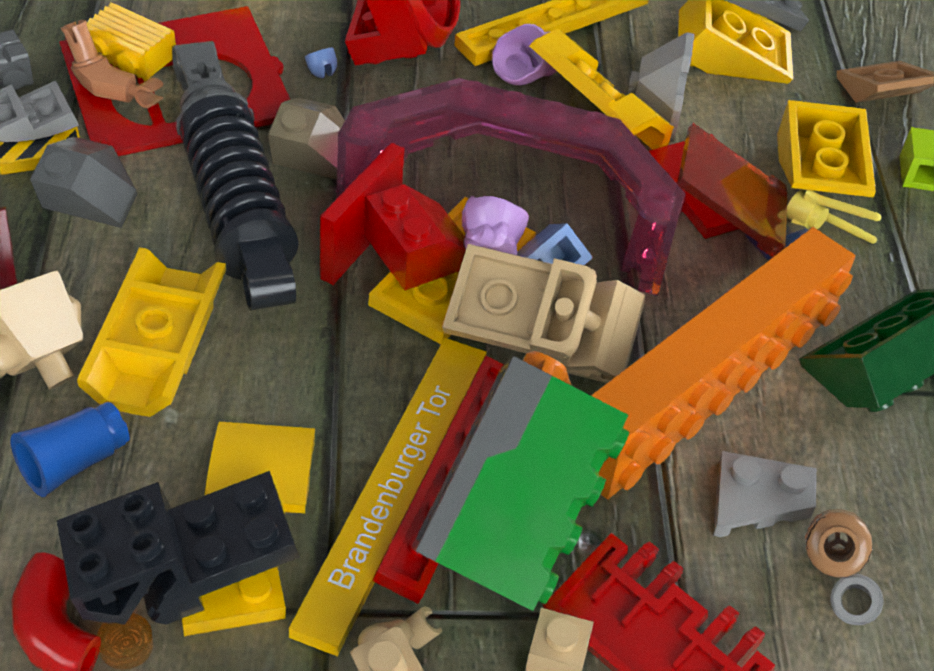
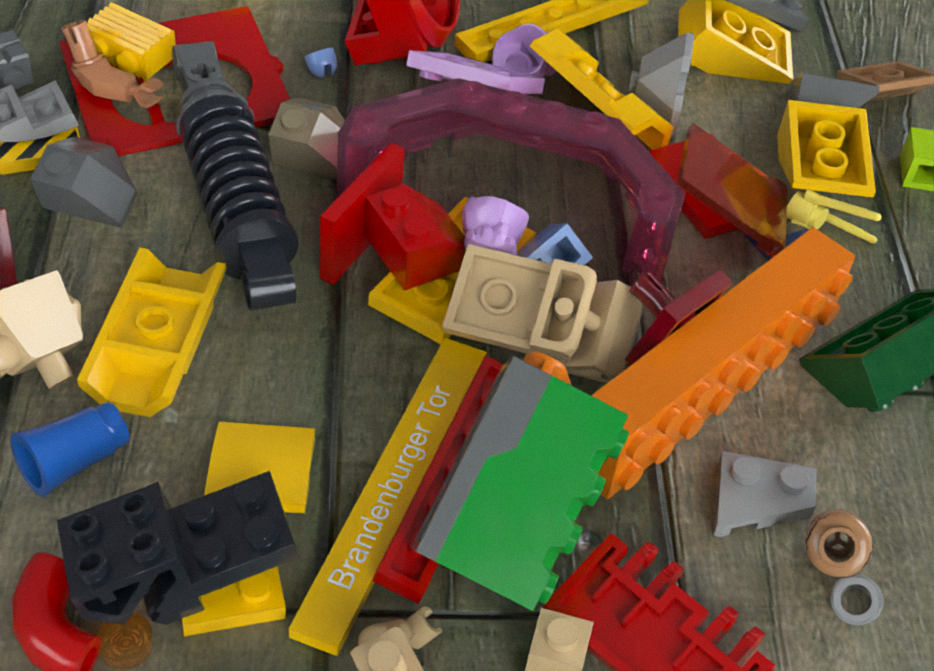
none -> lavender plate [406,50,545,99]
none -> dark red tile [624,269,733,366]
none -> dark grey slope [789,73,880,108]

